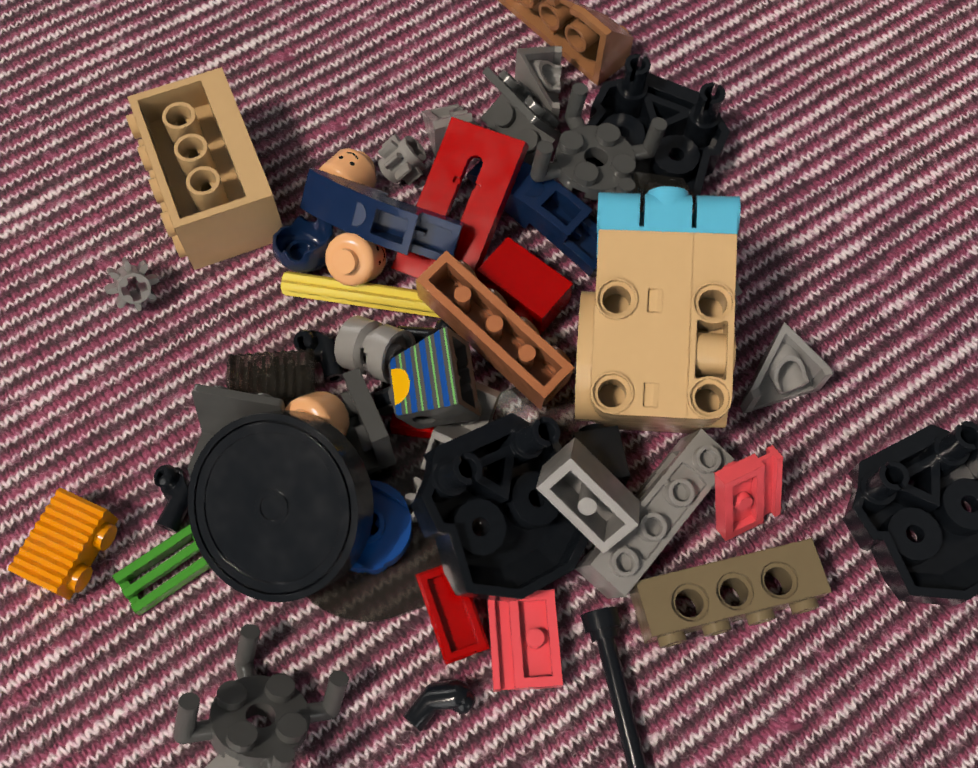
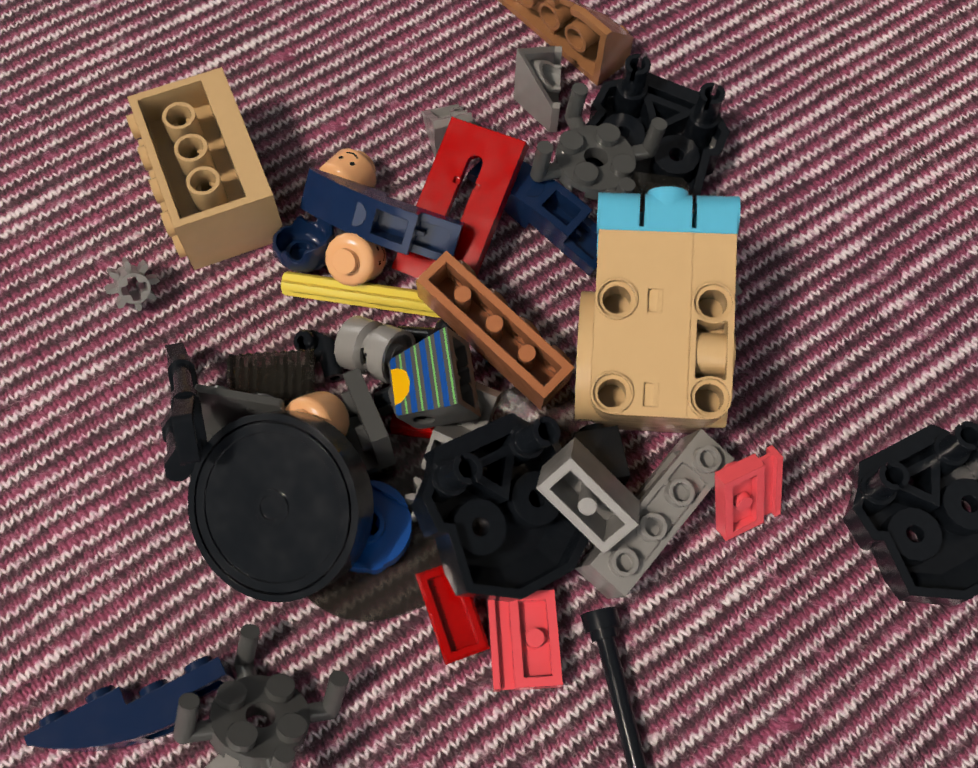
light orange brick [8,488,119,601] -> none
bright green tile [112,524,210,616] -> none
black arm [154,464,190,533] -> none
light grey gear [378,134,426,185] -> none
black arm [403,679,475,732] -> none
red brick [476,237,573,335] -> none
dark grey bracket [481,66,562,166] -> none
dark tan brick [629,538,832,648] -> none
light grey slope [740,322,833,414] -> none
none -> dark blue slope [24,656,236,752]
none -> black bar [161,342,208,482]

